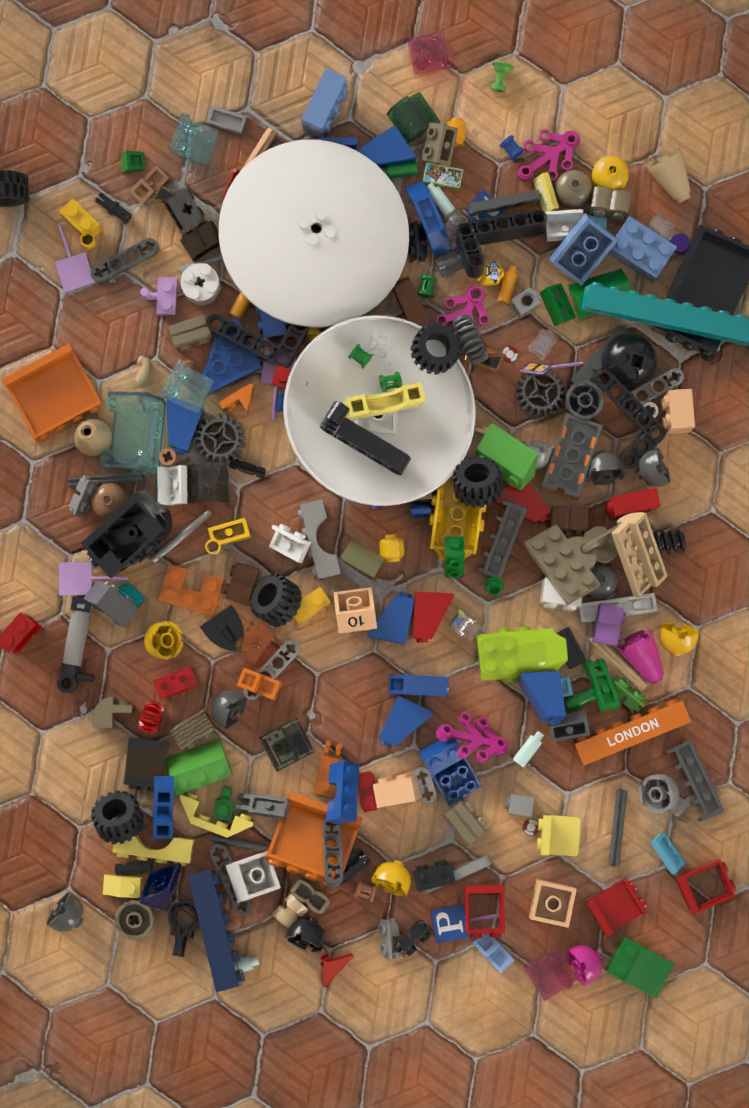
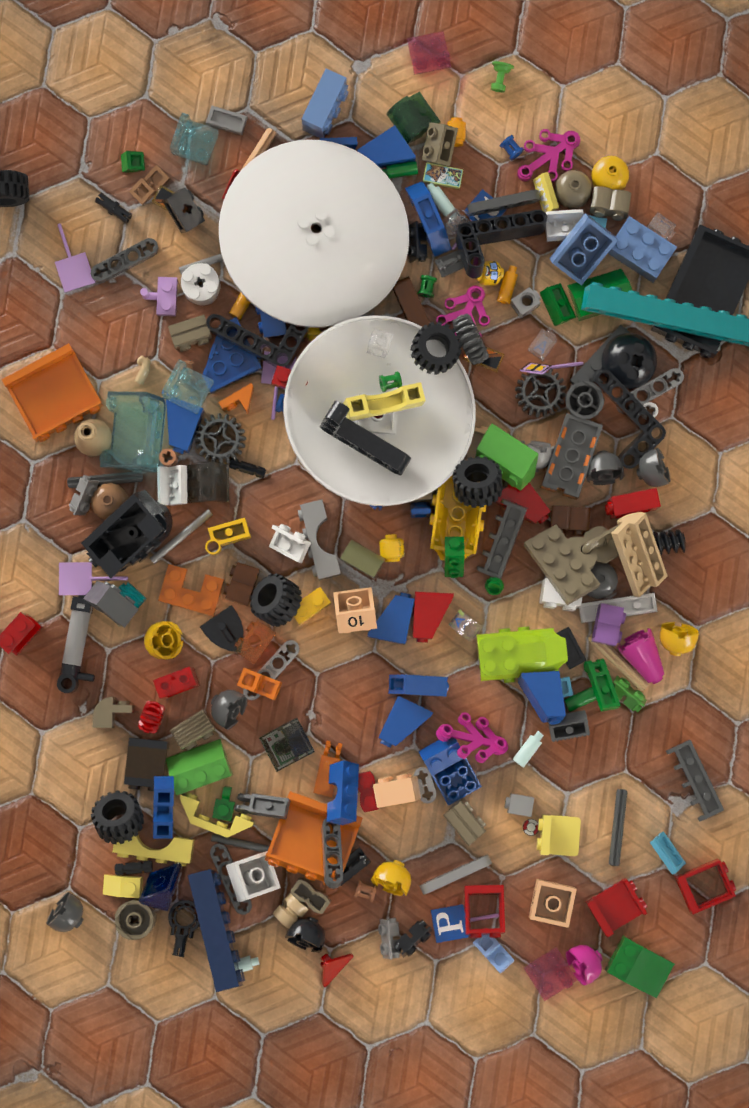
yellow hinge [59,198,102,250] -> none
dark brown brick [180,220,220,262] -> none
green bush [348,344,373,369] -> none
black bracket [413,860,456,892] -> none
sticker [502,346,518,362] -> none
orange brick [573,698,691,766] -> none
light grey cylinder [639,774,679,814] -> none
tan cone [645,147,691,204] -> none
light nougat brick [661,389,695,434] -> none
dark purple tile [670,234,690,254] -> none

